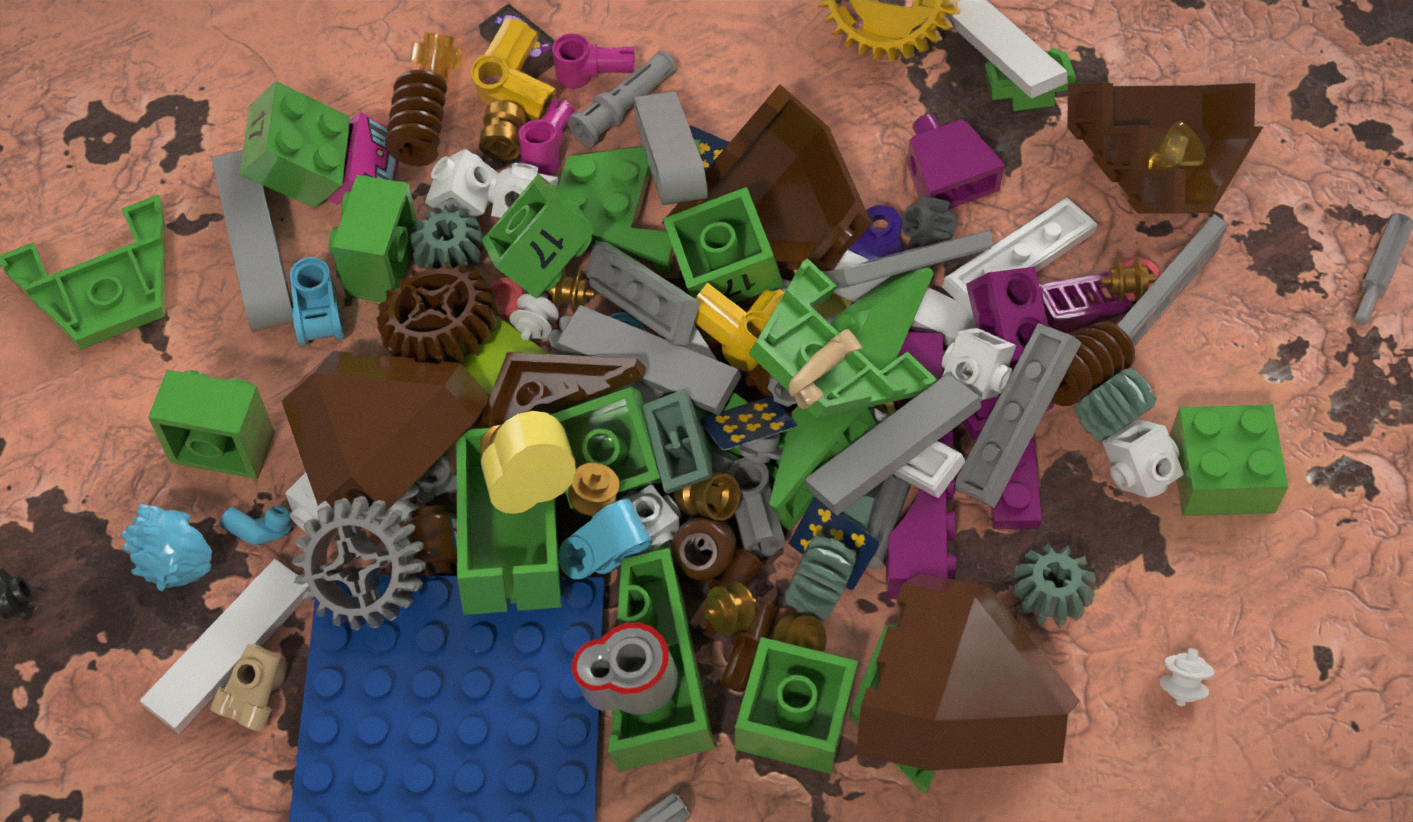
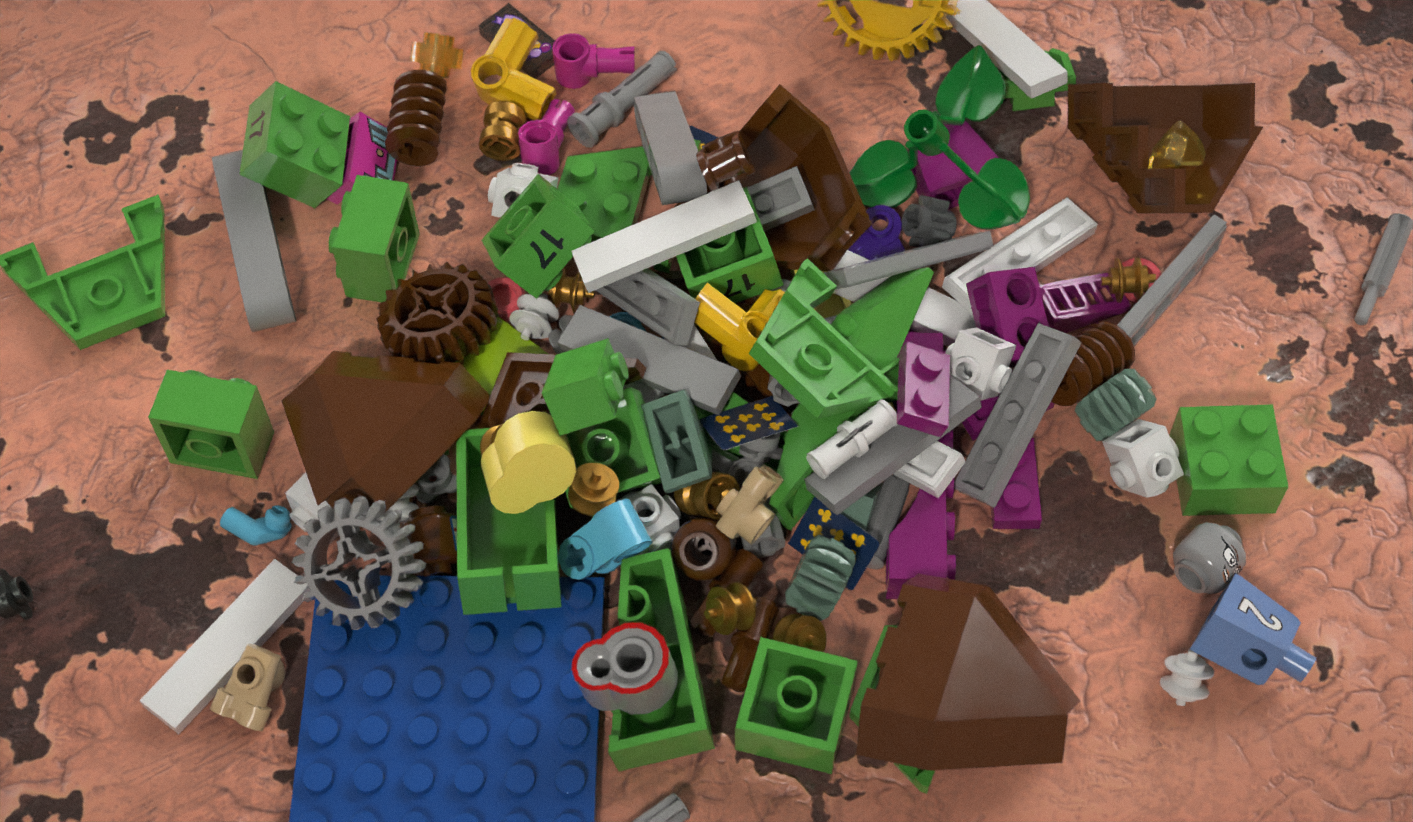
medium azure hair [122,504,213,591] -> none
medium azure piece [290,257,345,347] -> none
sand green gear [409,204,485,270] -> none
white brick [425,149,498,217] -> none
tan arm [789,329,863,410] -> none
sand green gear [1013,543,1096,628] -> none
none -> bright green brick [542,338,629,436]
none -> white tile [572,180,757,293]
none -> reddish brown piece [696,130,756,191]
none -> tan plate [716,465,784,545]
none -> light grey plate [747,166,815,232]
none -> white pin [806,399,898,479]
none -> green plant [849,45,1030,230]
none -> plate [896,342,950,438]
none -> light grey head [1173,522,1246,594]
none -> medium blue torso [1190,573,1316,685]

